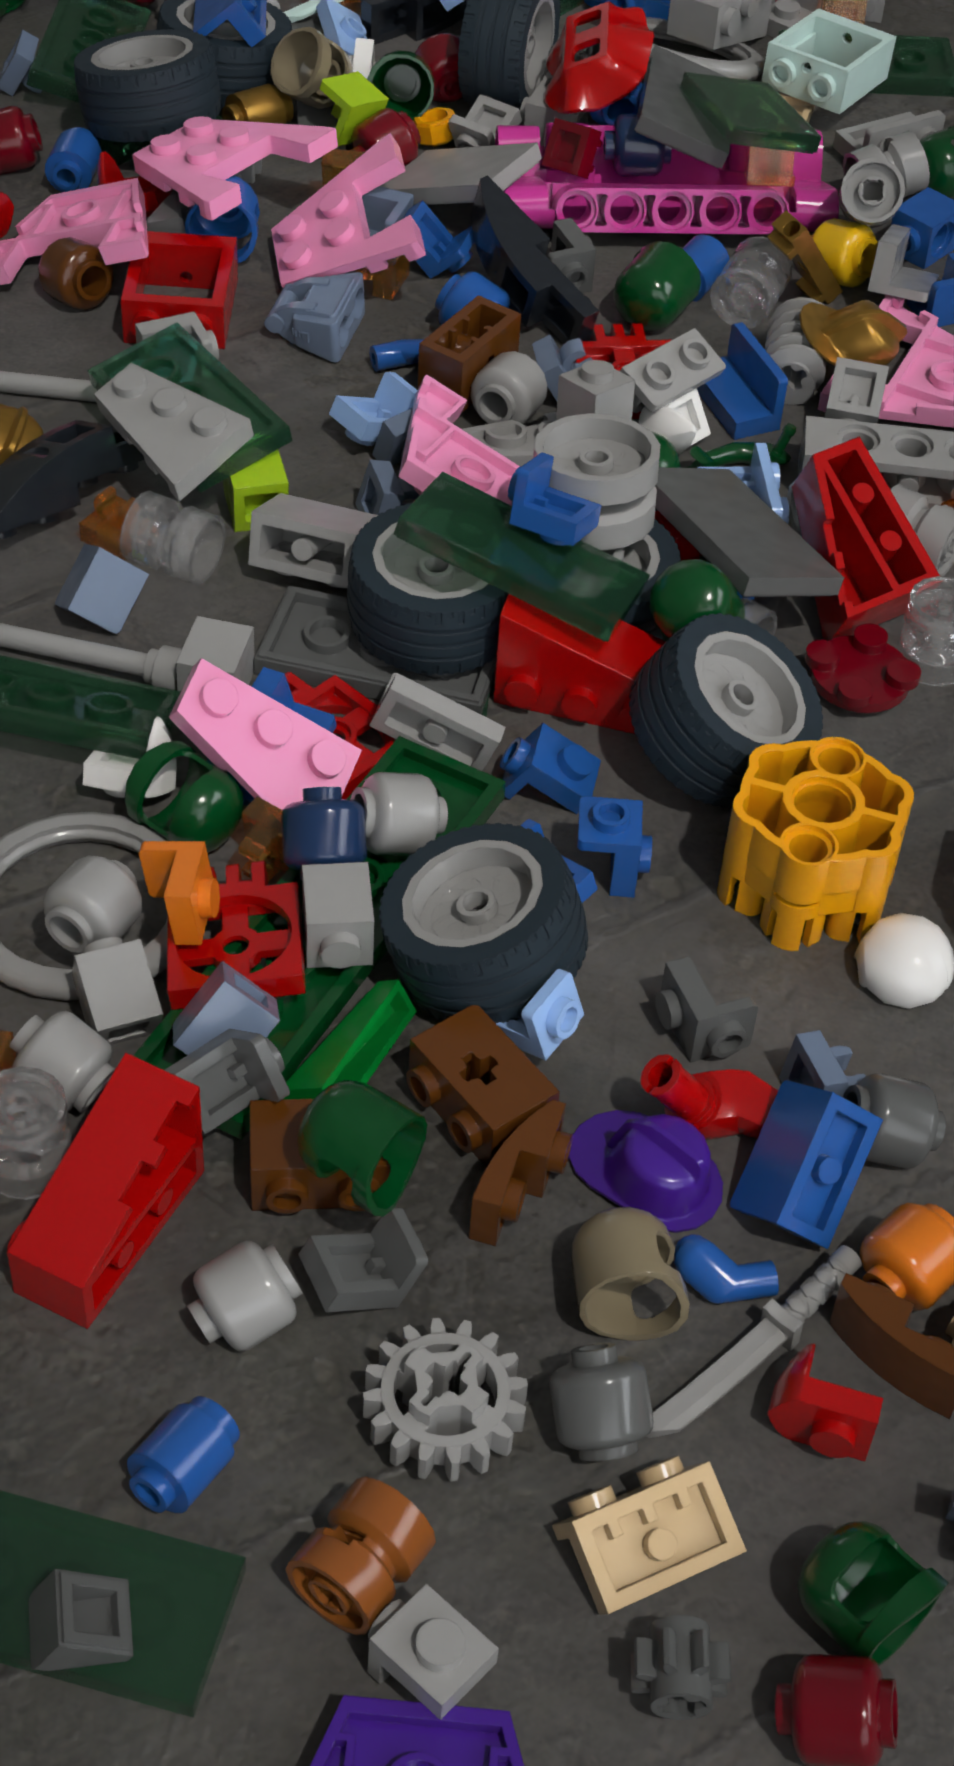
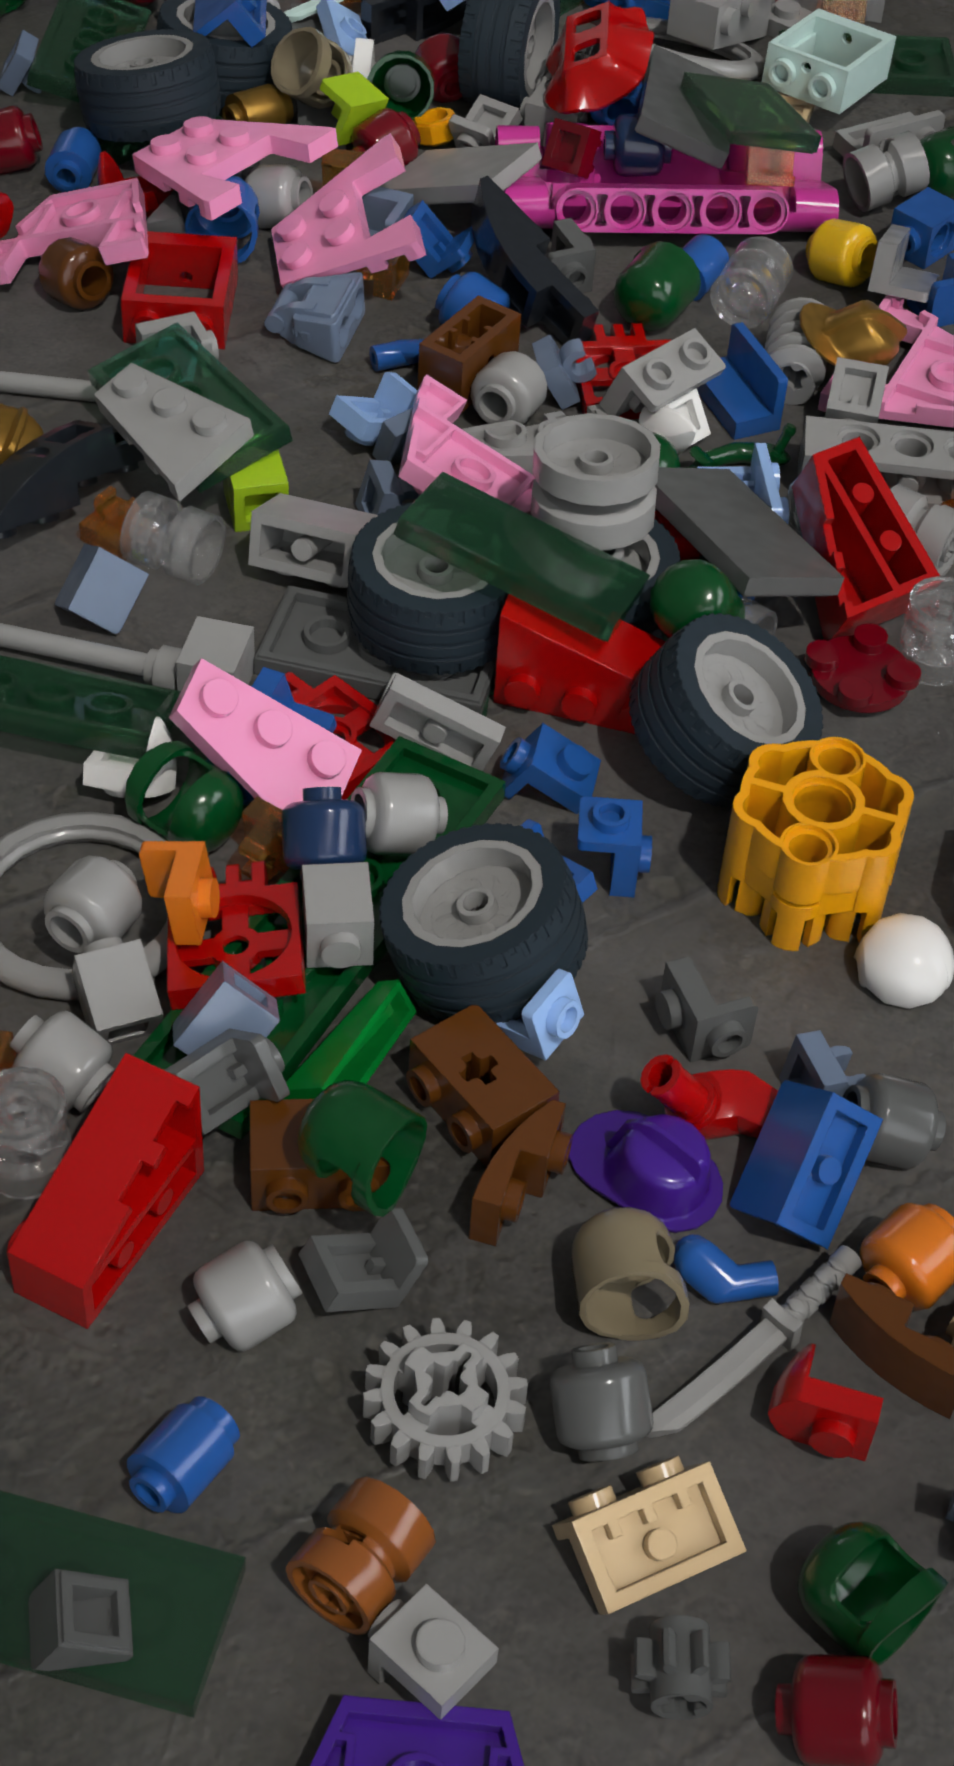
blue bracket [508,452,602,546] -> none
light grey brick [556,360,635,420] -> none
pearl gold piece [767,210,843,305] -> none
light grey wheel [838,157,905,228] -> none
none -> light grey head [245,164,313,229]

